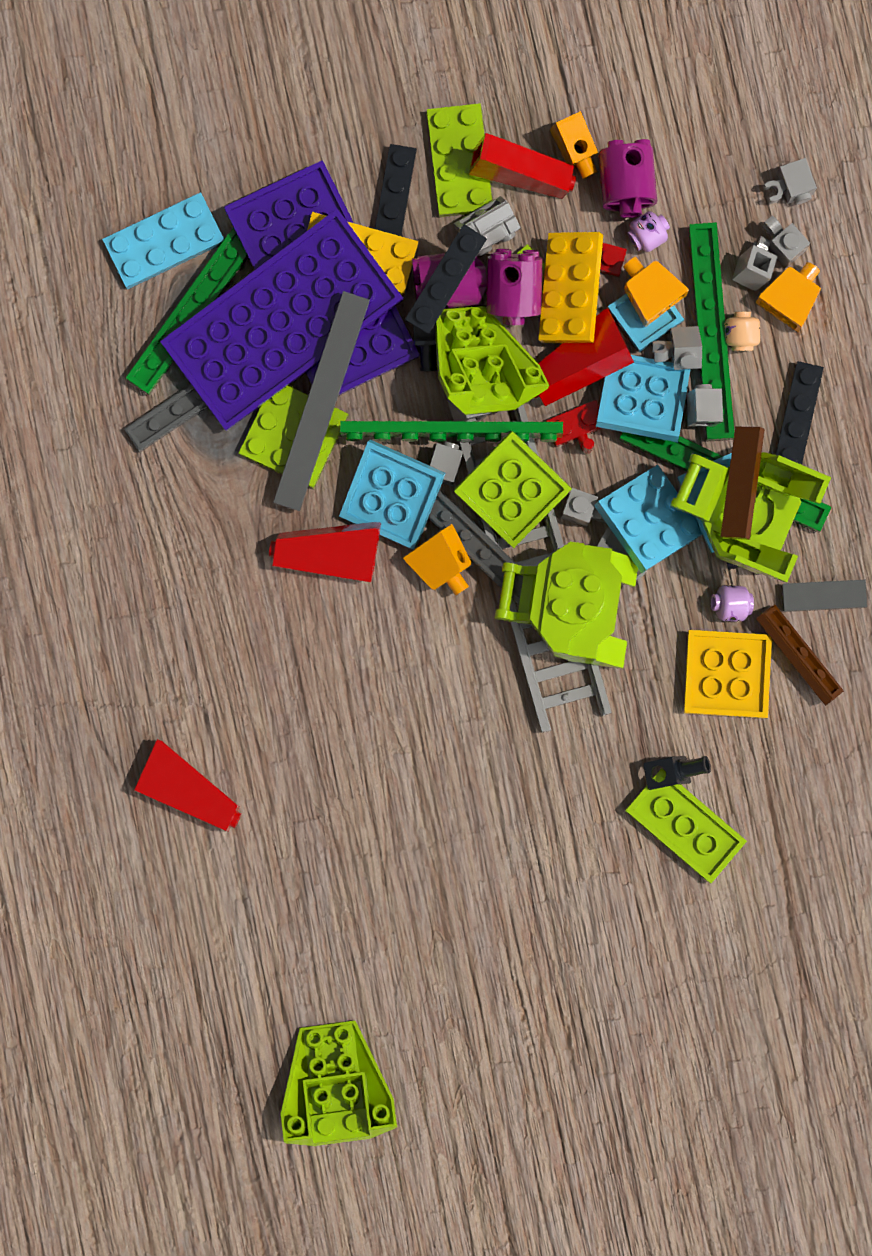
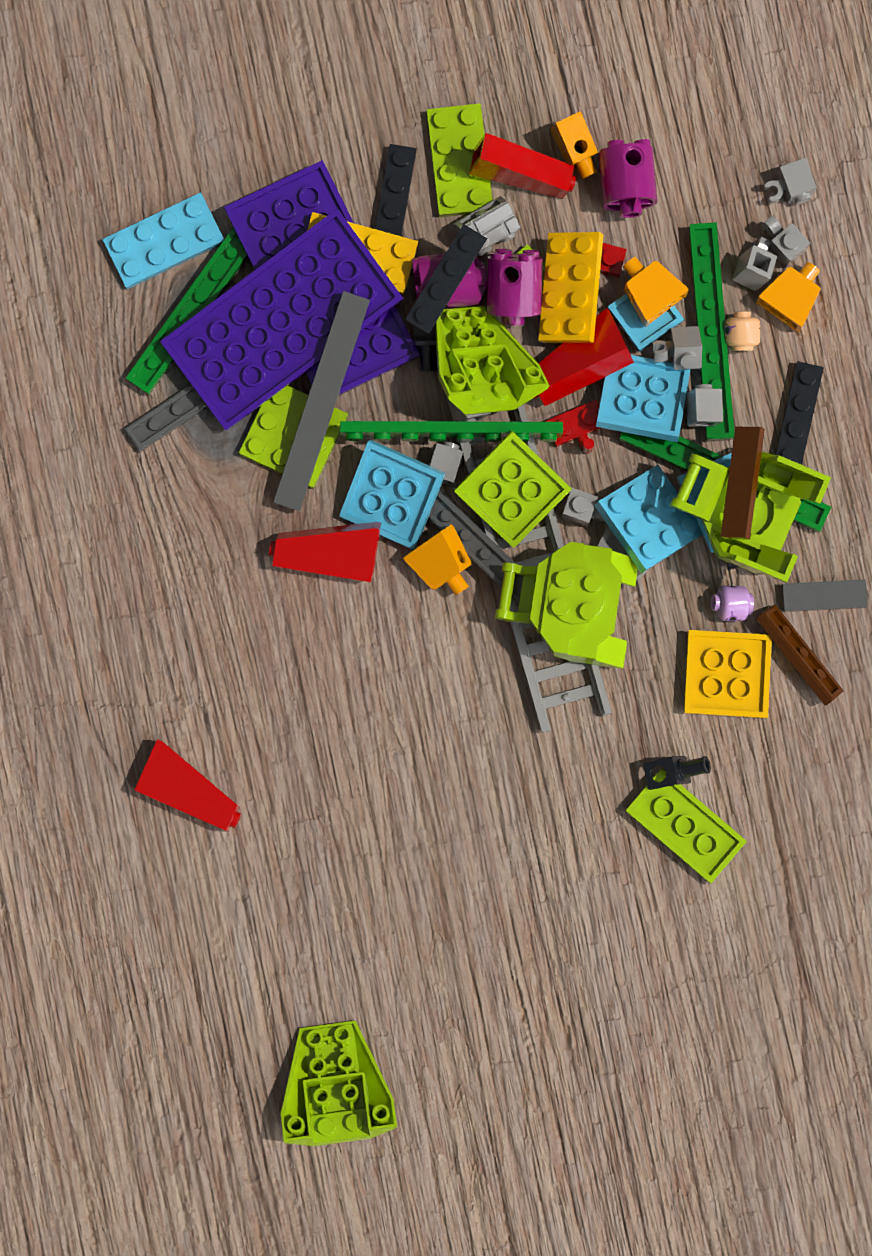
lavender head [627,211,670,252] -> none

